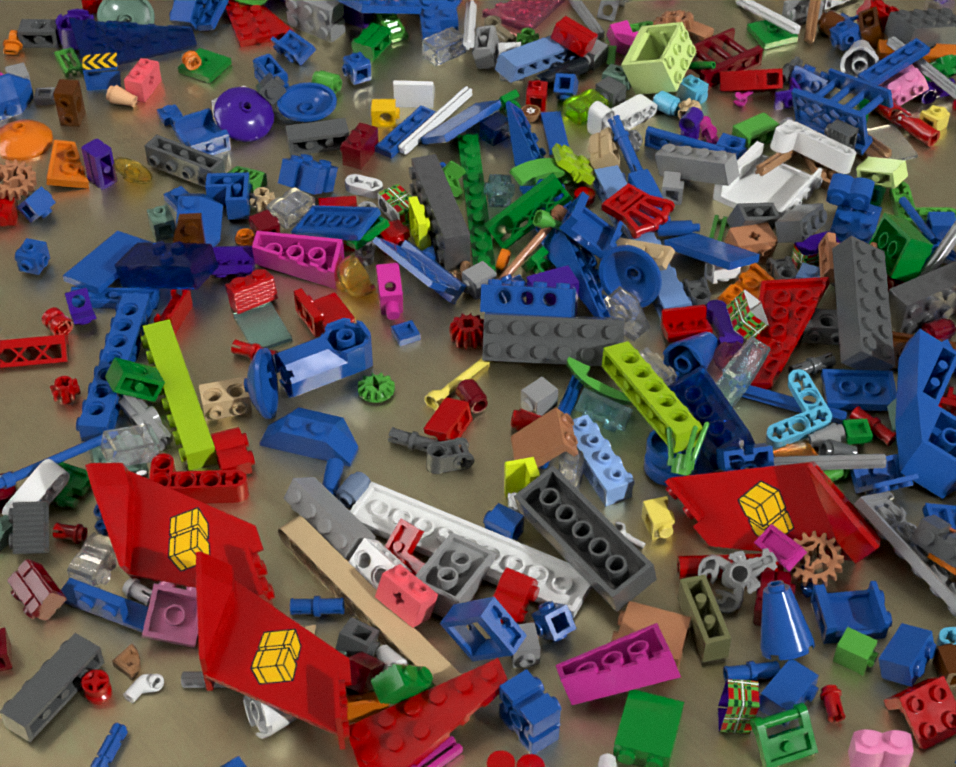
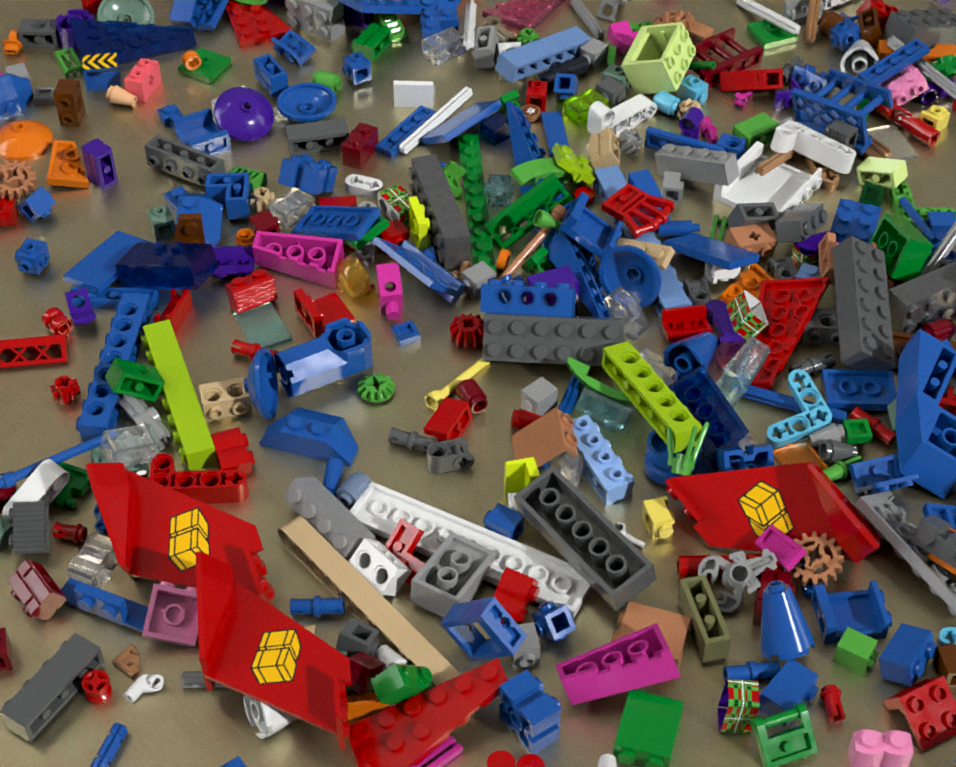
clear yellow dish [113,157,153,184] -> none
white pin [122,578,152,607] -> none
dark grey brick [256,72,287,105] -> none
yellow brick [371,99,400,127] -> none
coral brick [375,564,438,628] -> none
red brick [550,16,598,58] -> none
blue pin [607,115,643,173] -> none
light grey axle [774,453,887,470] -> none
blue brick [826,173,875,210] -> none

